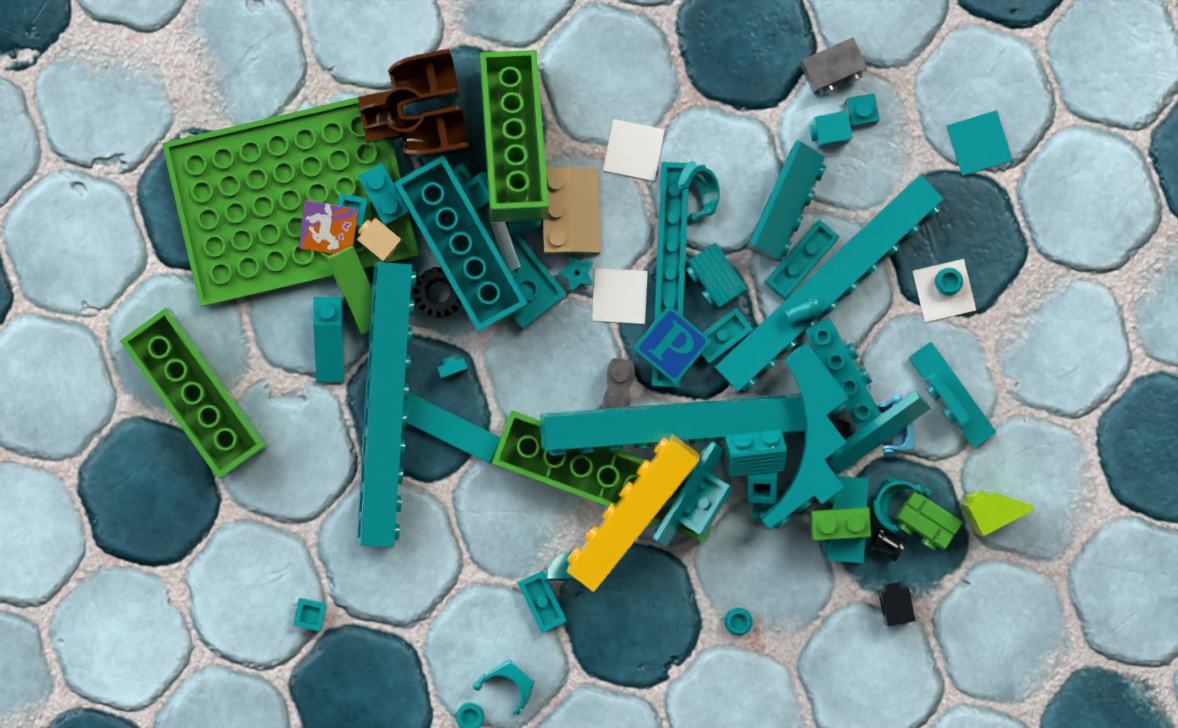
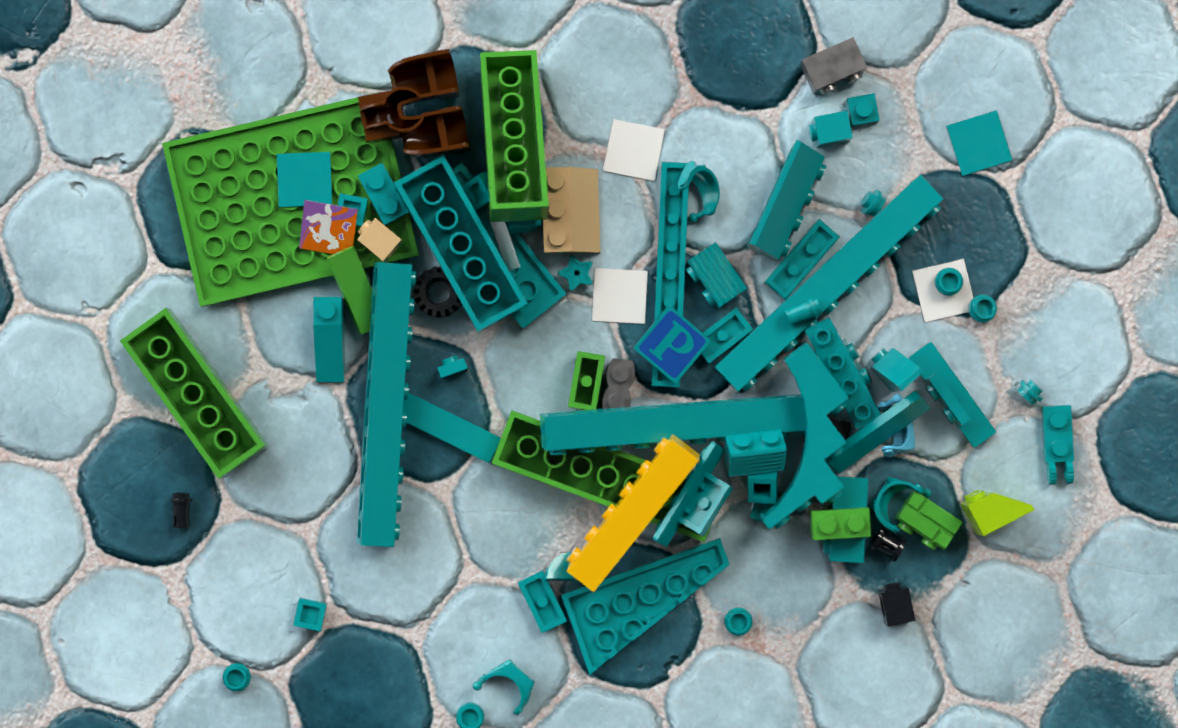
none -> black pin [170,492,192,528]
none -> teal plate [222,663,251,692]
none -> teal sticker [277,152,332,207]
none -> teal wing [561,538,730,674]
none -> bright green brick [568,351,605,410]
none -> teal plate [860,190,886,217]
none -> teal slope [869,348,924,392]
none -> teal plate [968,294,997,323]
none -> teal plate [1017,379,1043,405]
none -> teal hinge [1041,405,1074,485]

